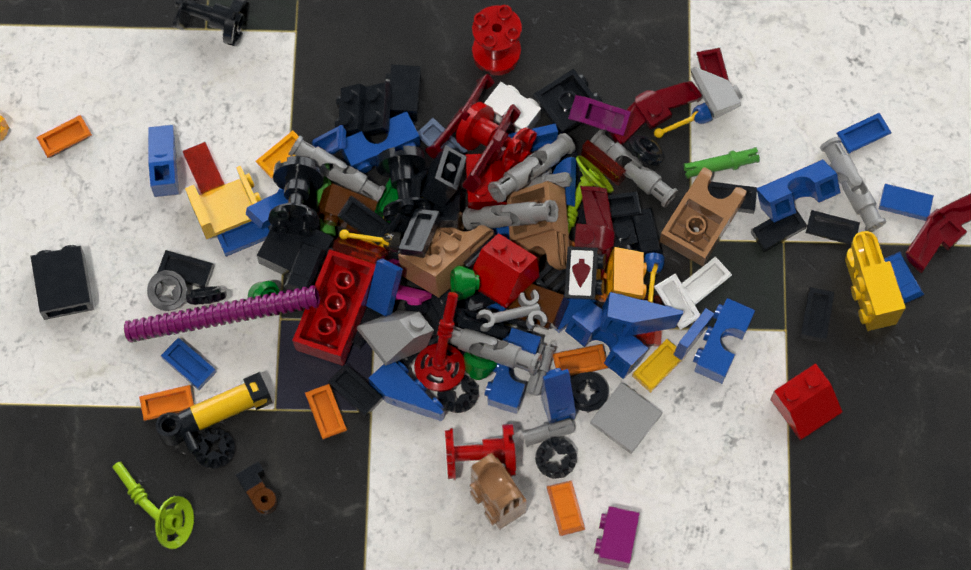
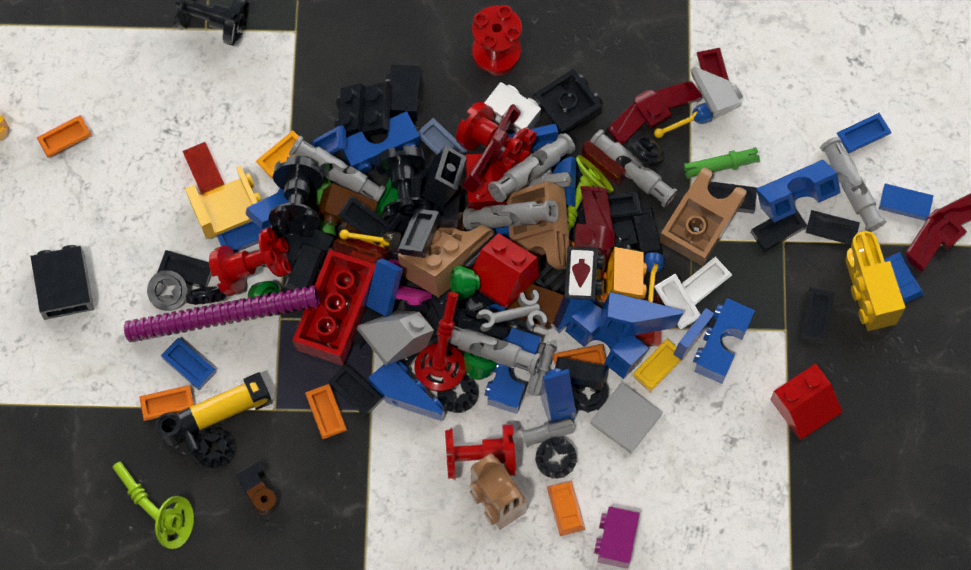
blue slope [148,125,179,197] -> none
dark red plate [425,74,495,159] -> none
magenta brick [568,95,631,136] -> none
none -> red piece [209,227,291,296]
none -> black tile [555,357,608,390]

